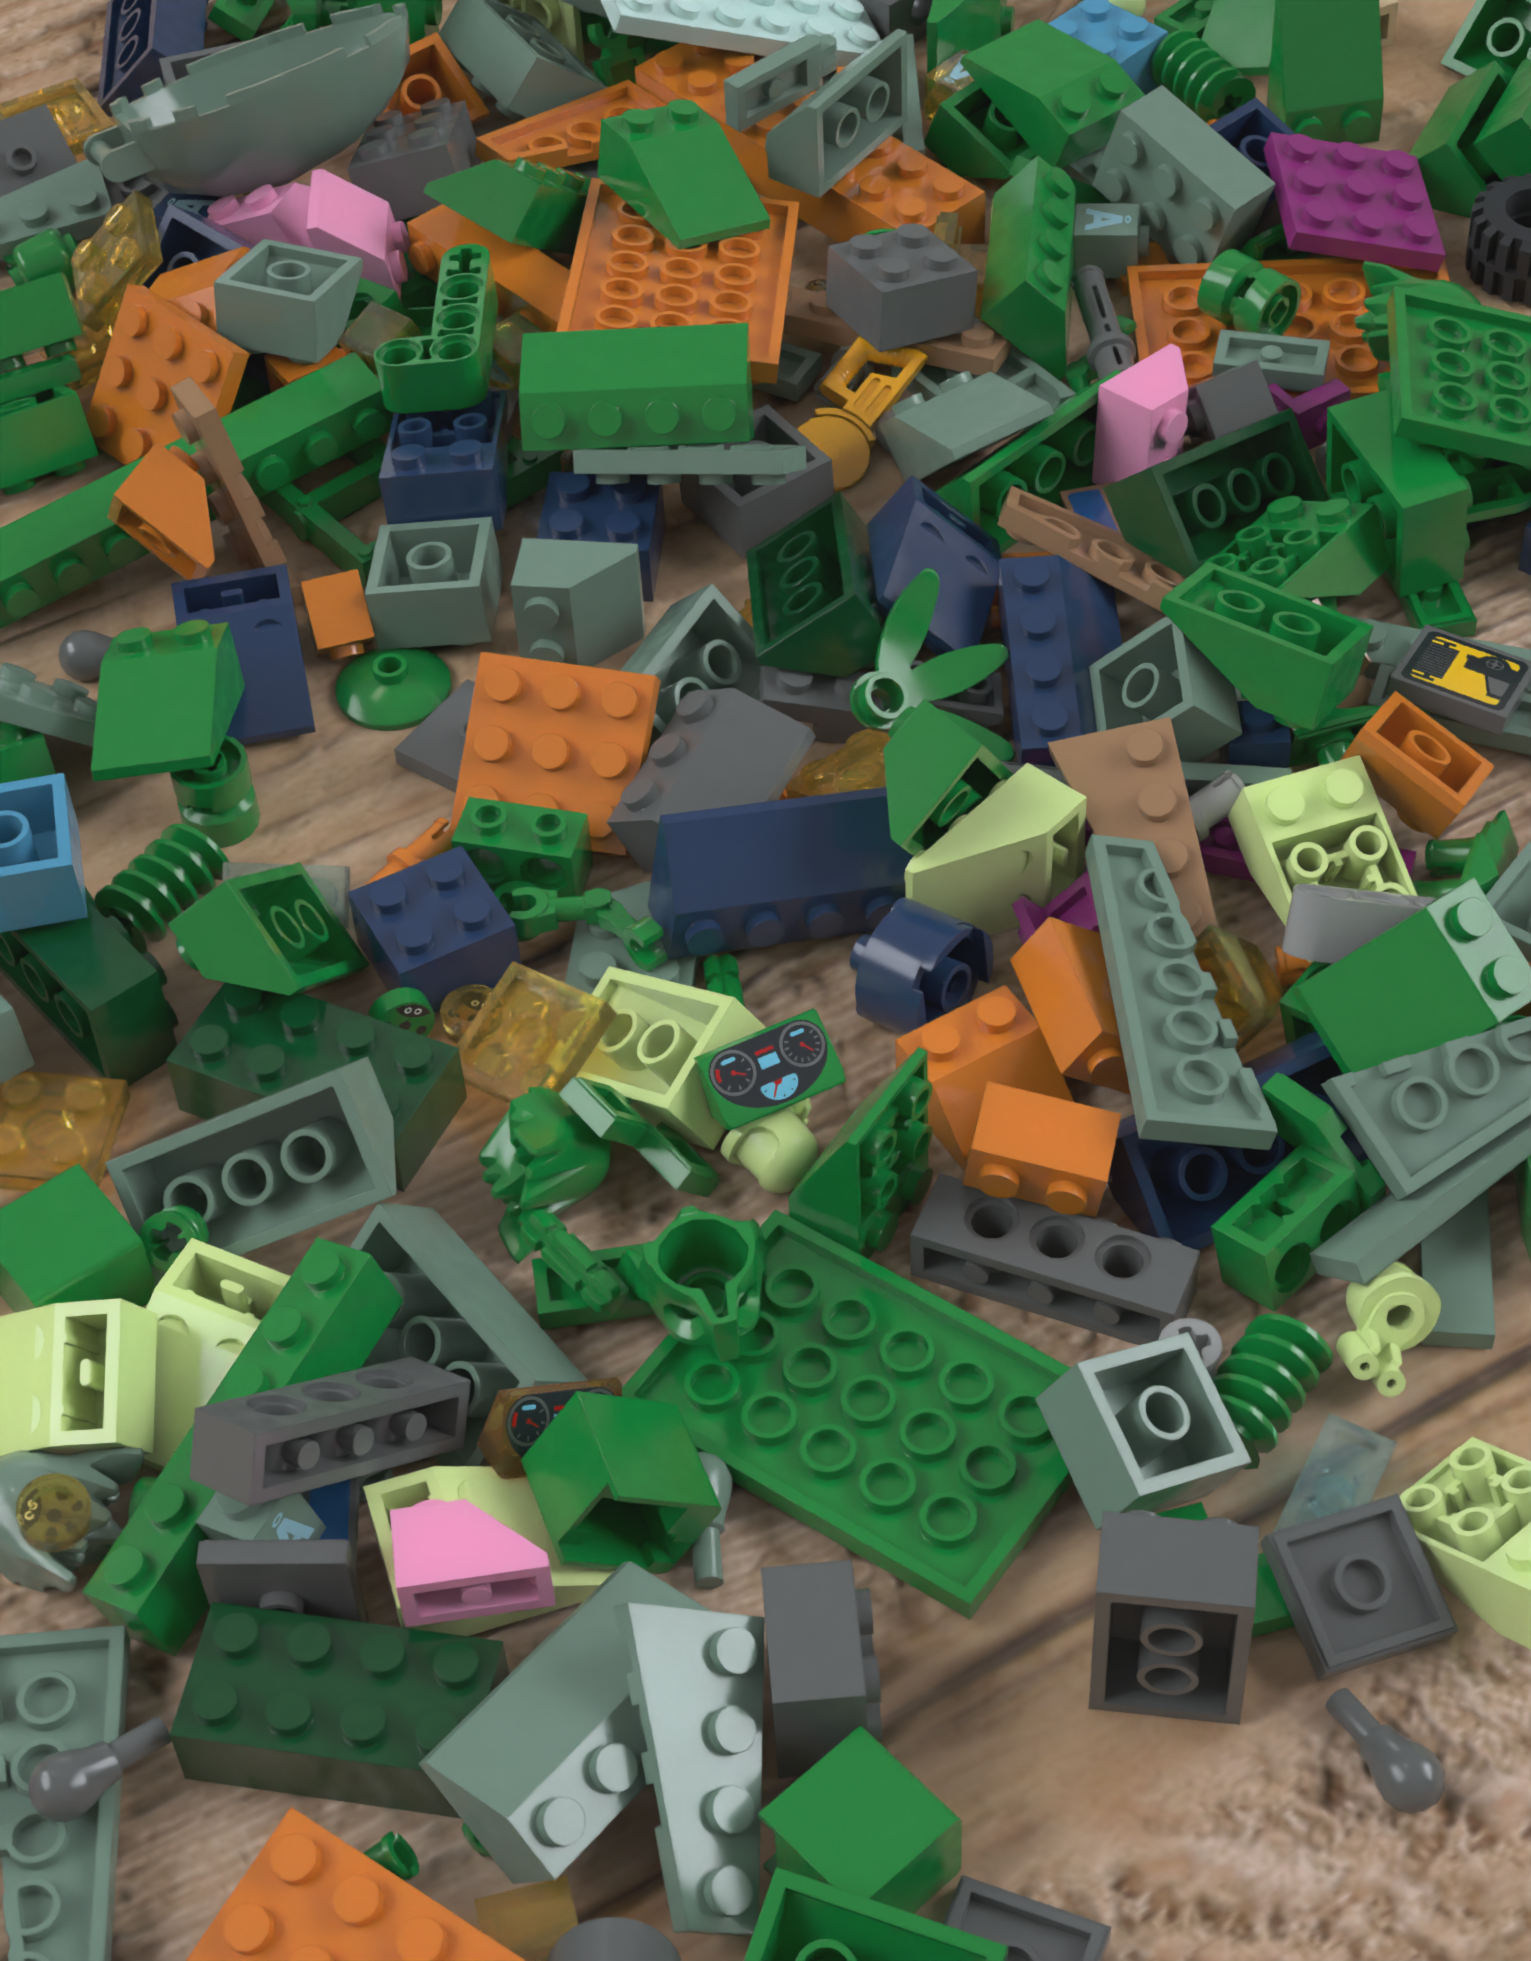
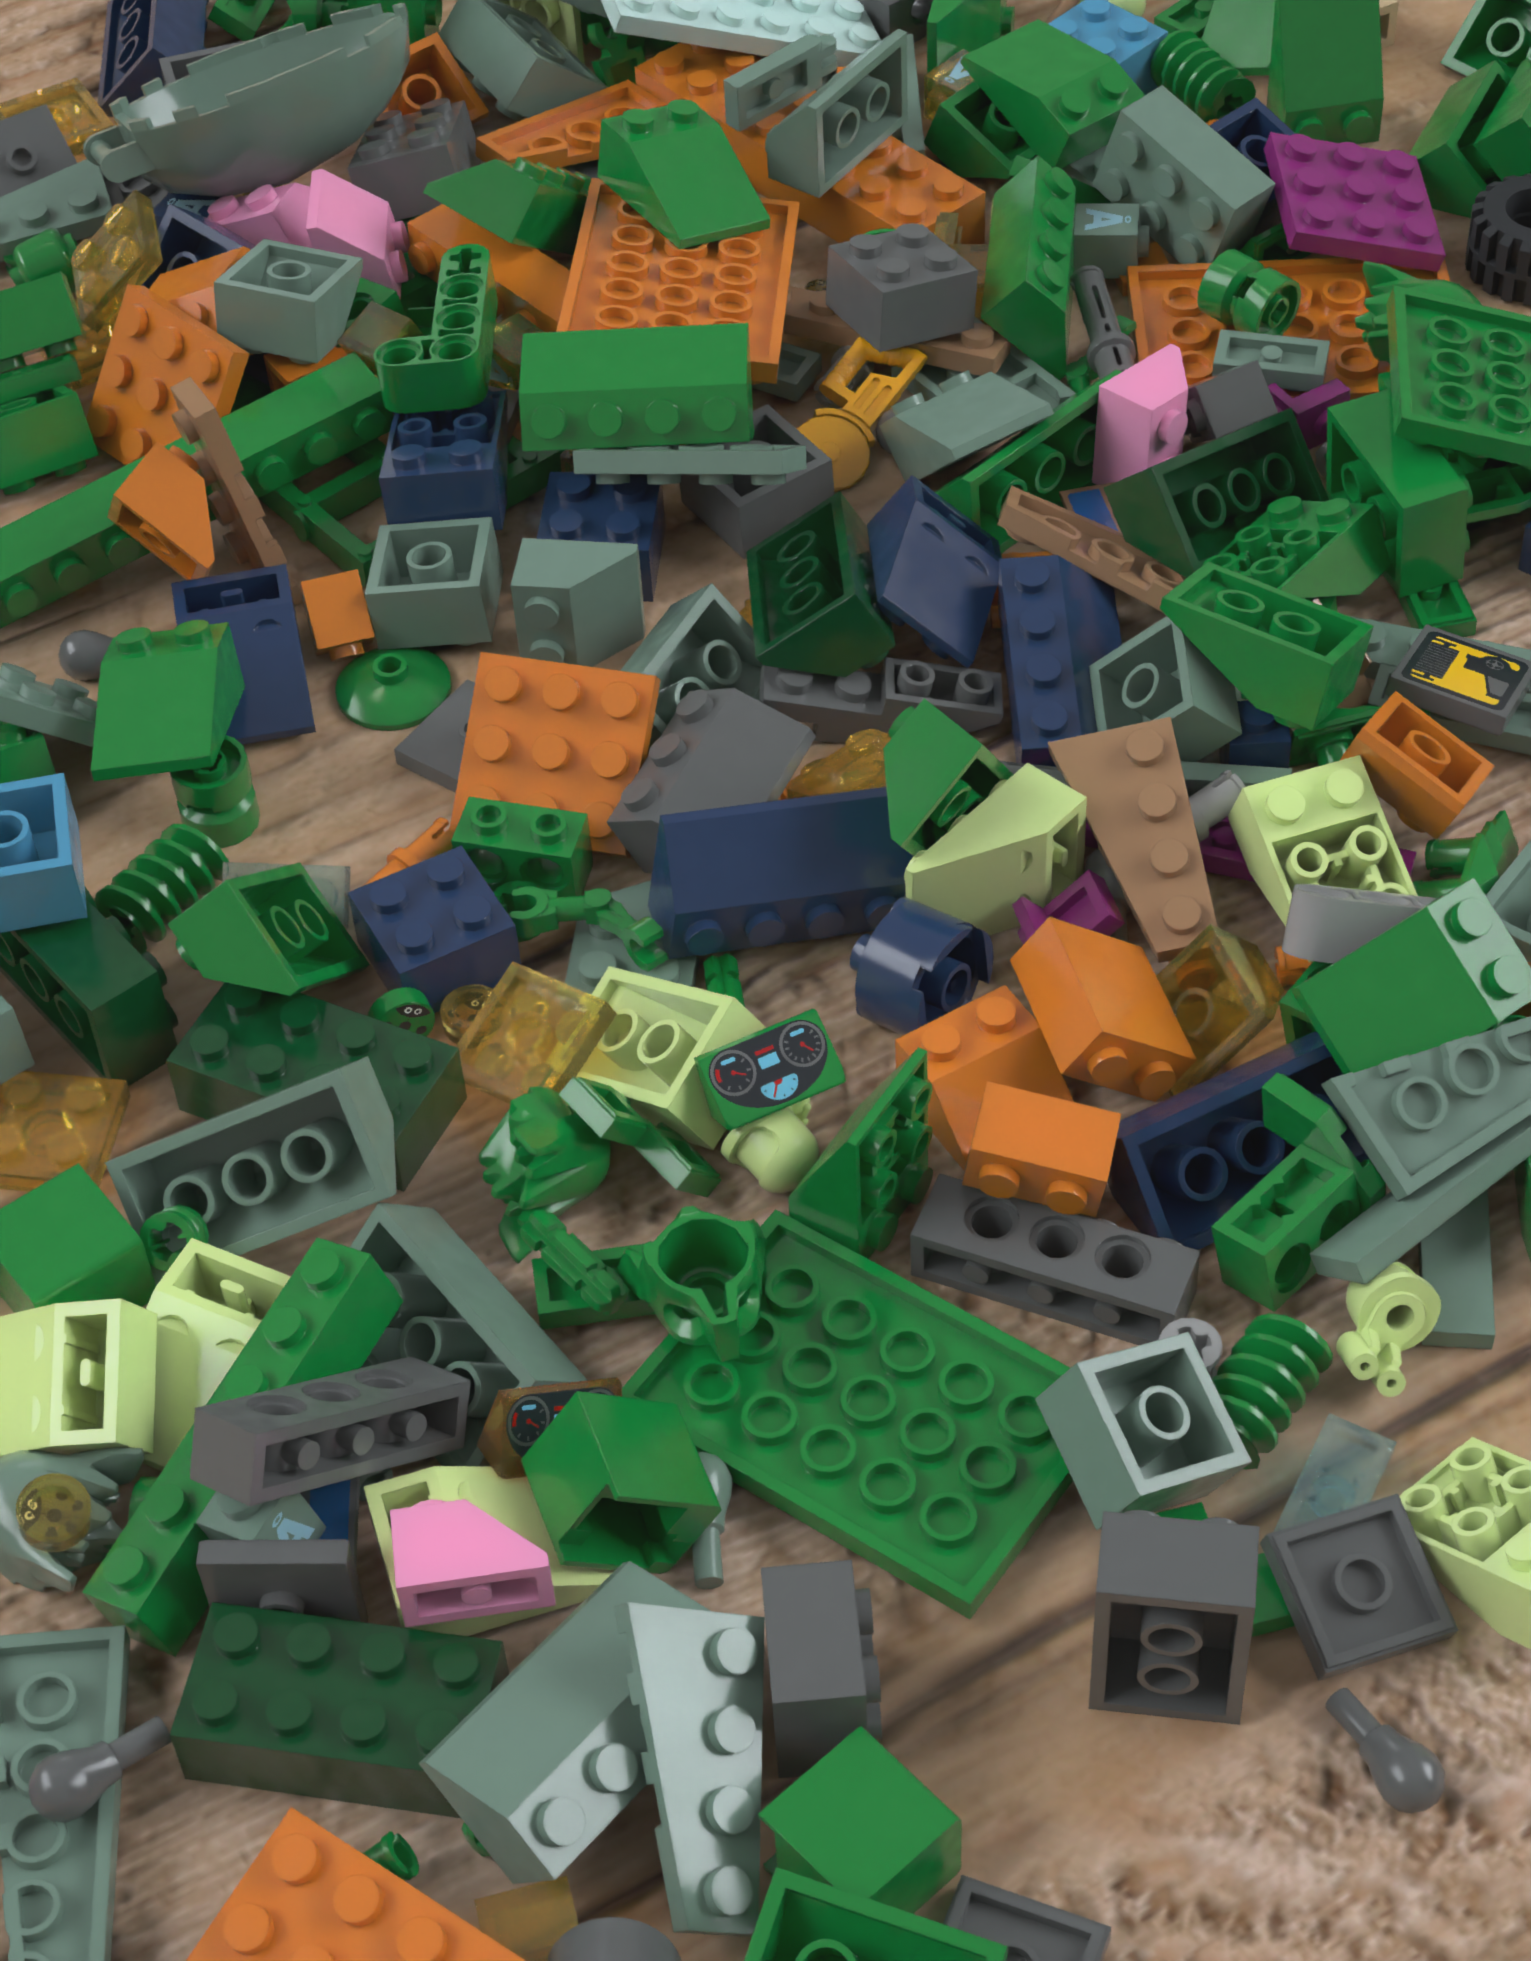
green plant [850,568,1015,762] -> none
sand green wing [1085,834,1278,1150] -> none

